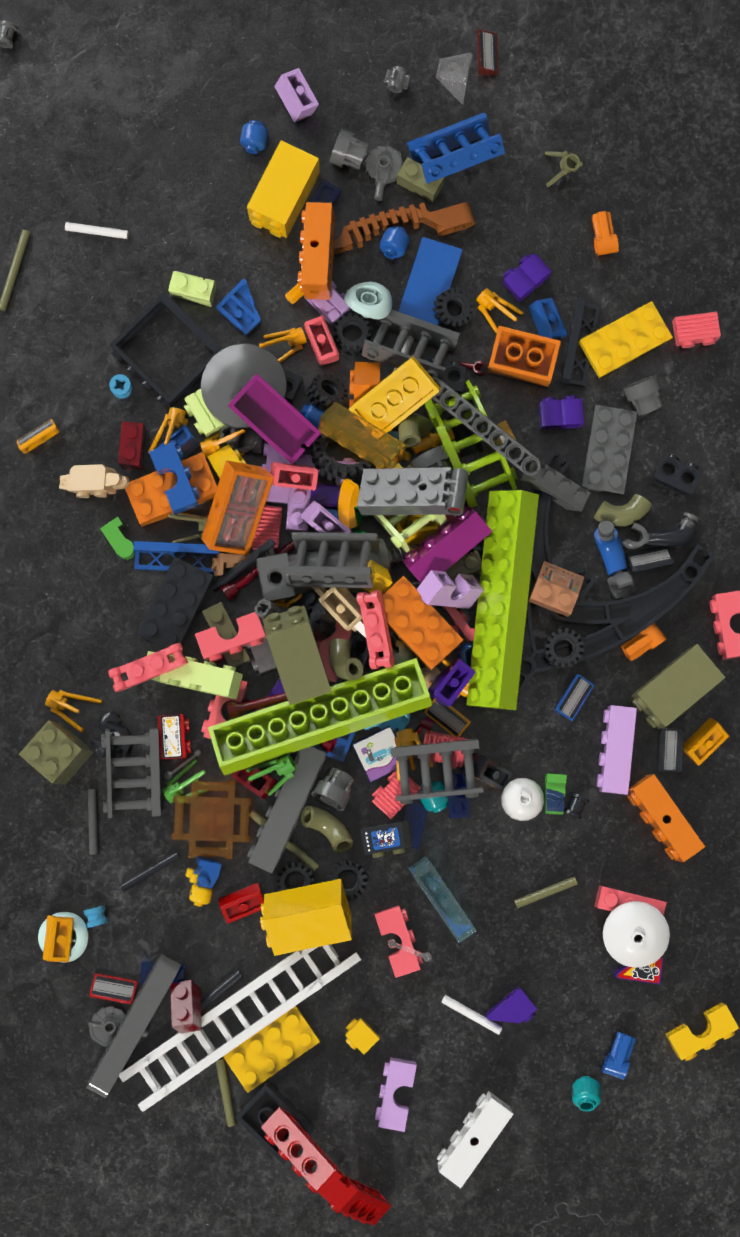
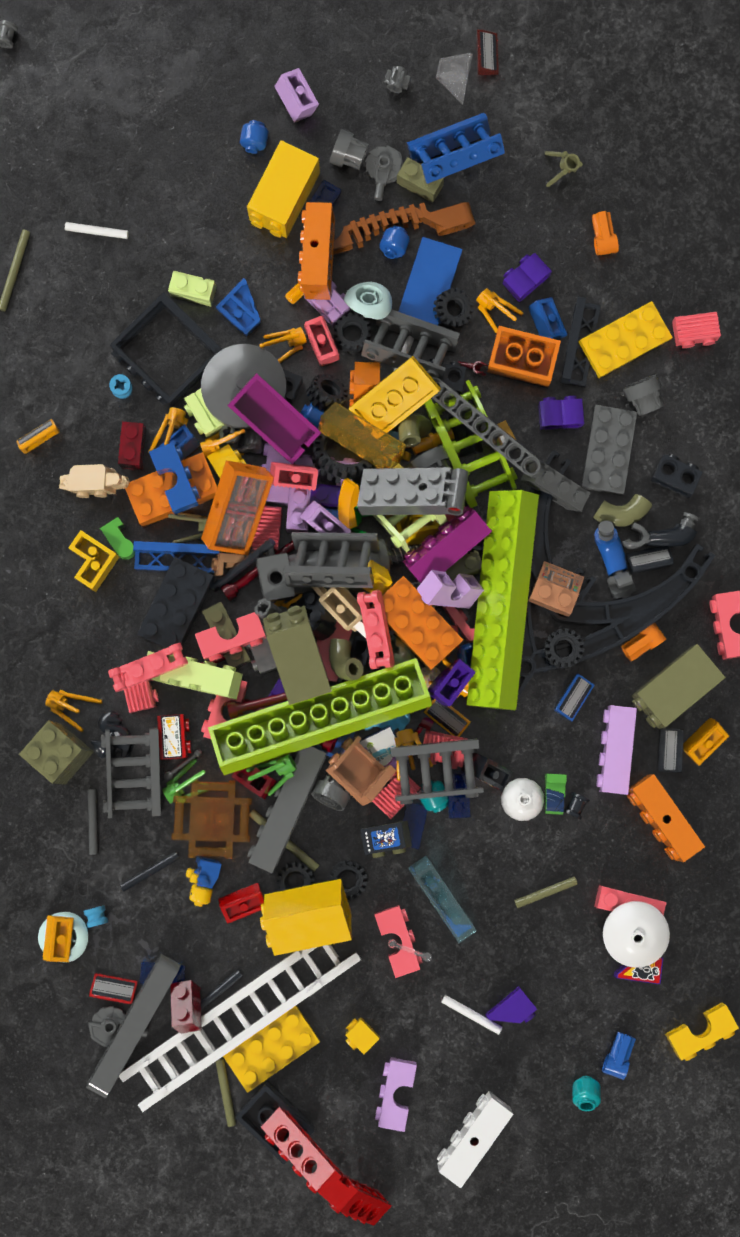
olive cylinder [301,806,353,853] -> none
none -> yellow brick [69,530,119,592]
none -> coral brick [121,673,159,713]
none -> nougat panel [325,735,396,806]

